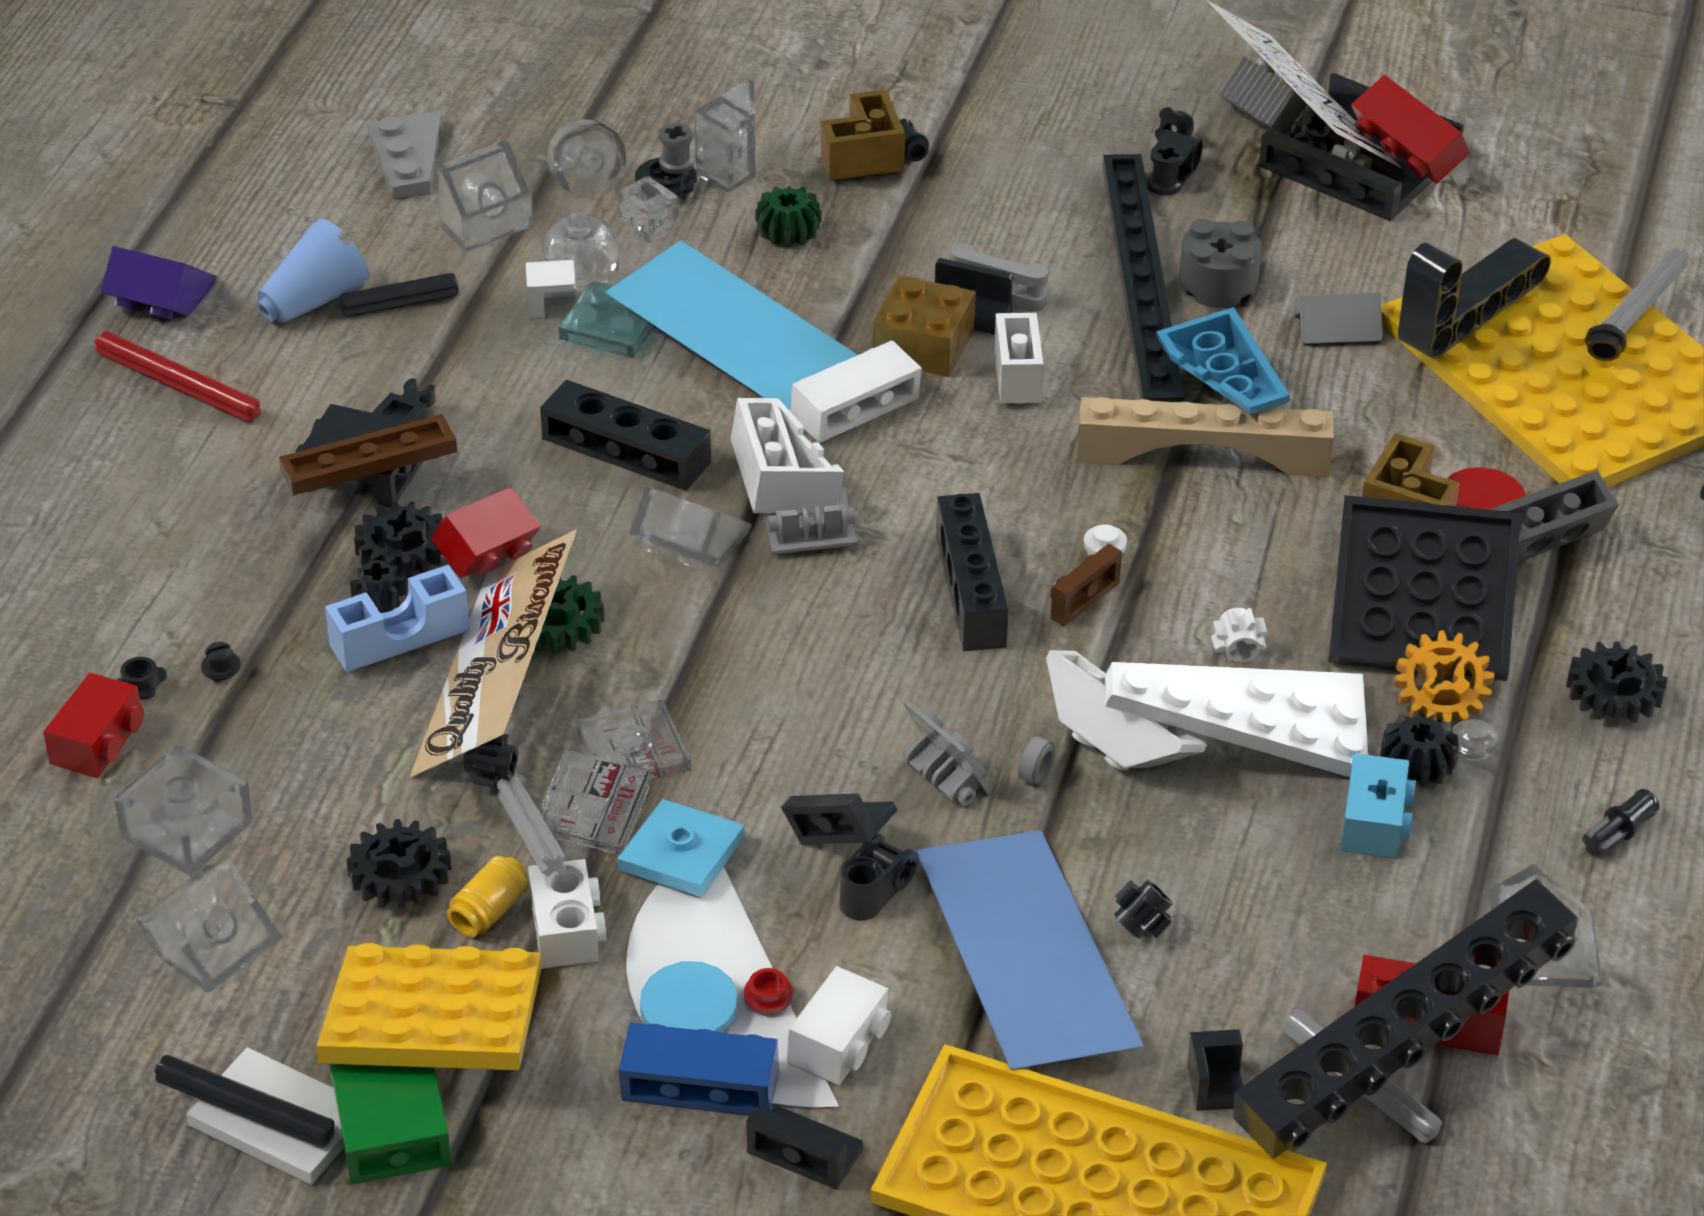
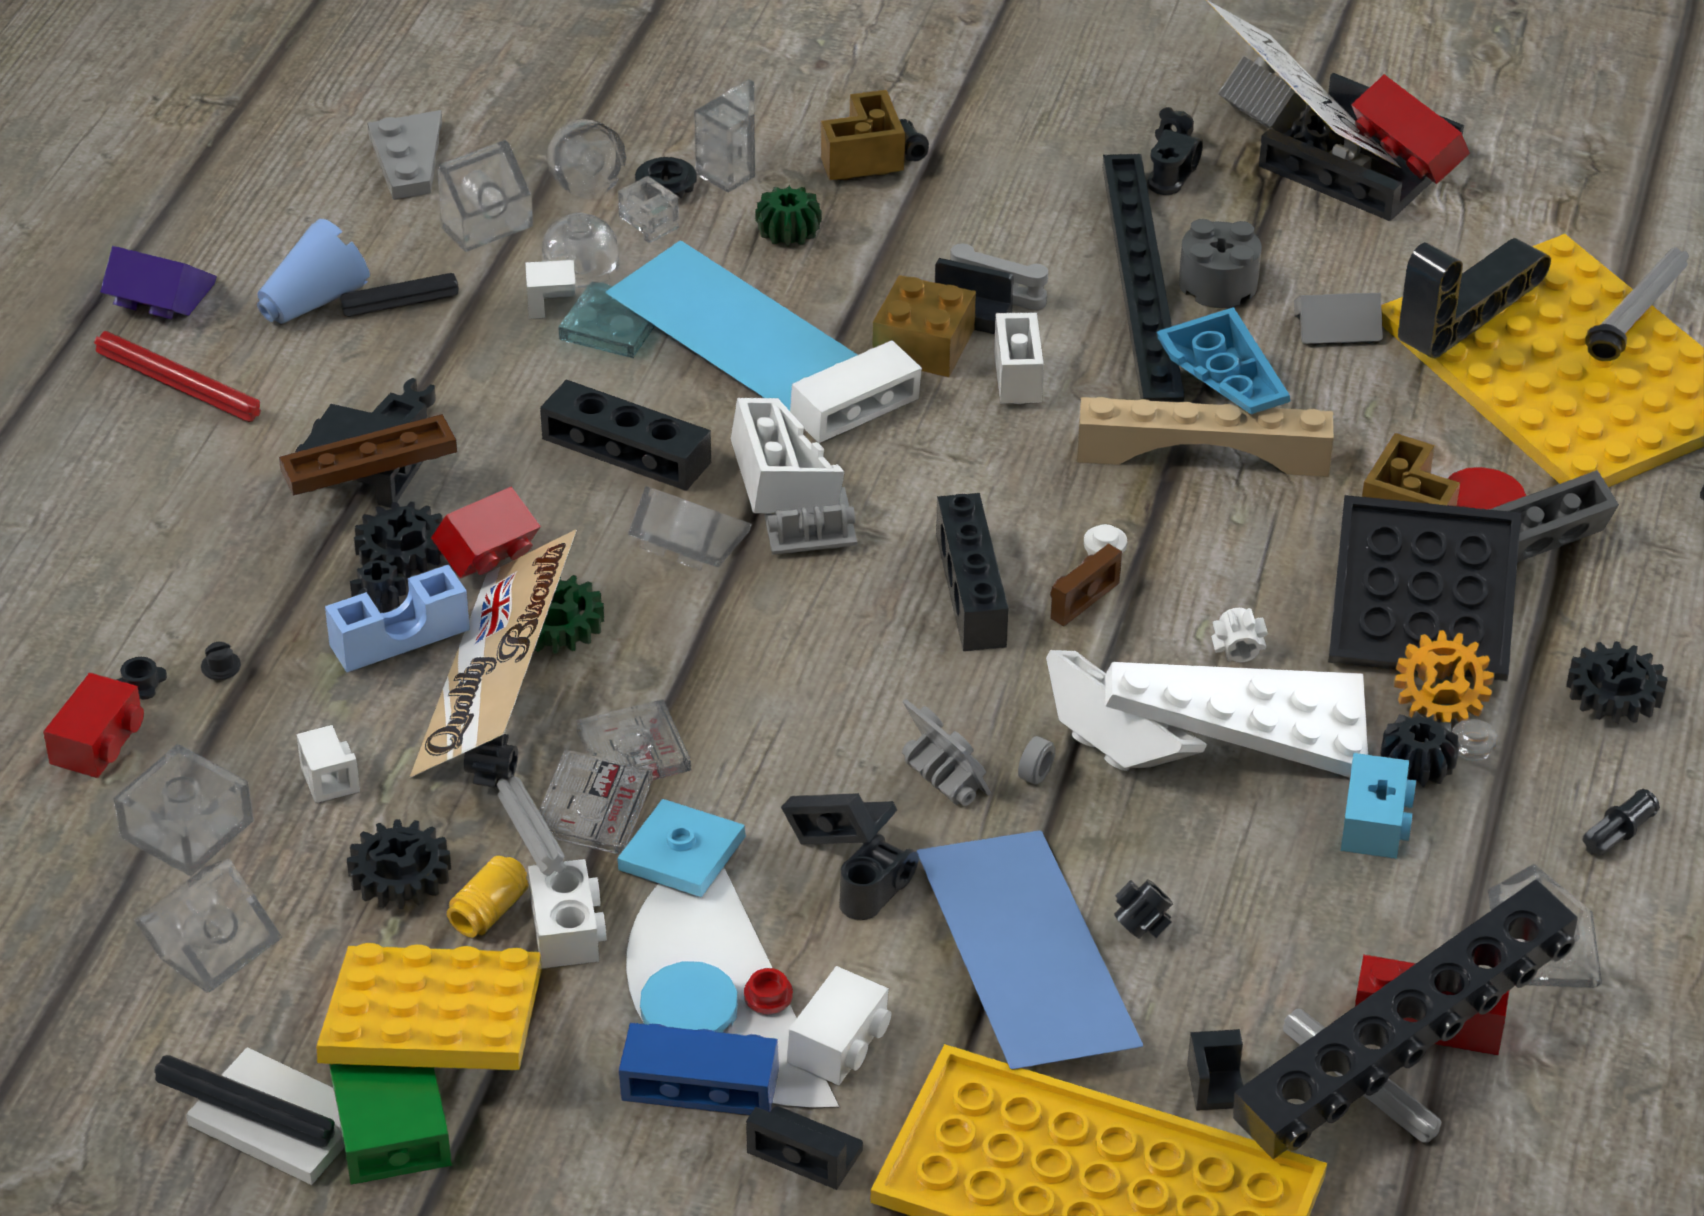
flat silver bush [658,122,694,174] -> none
none -> white brick [297,725,360,803]

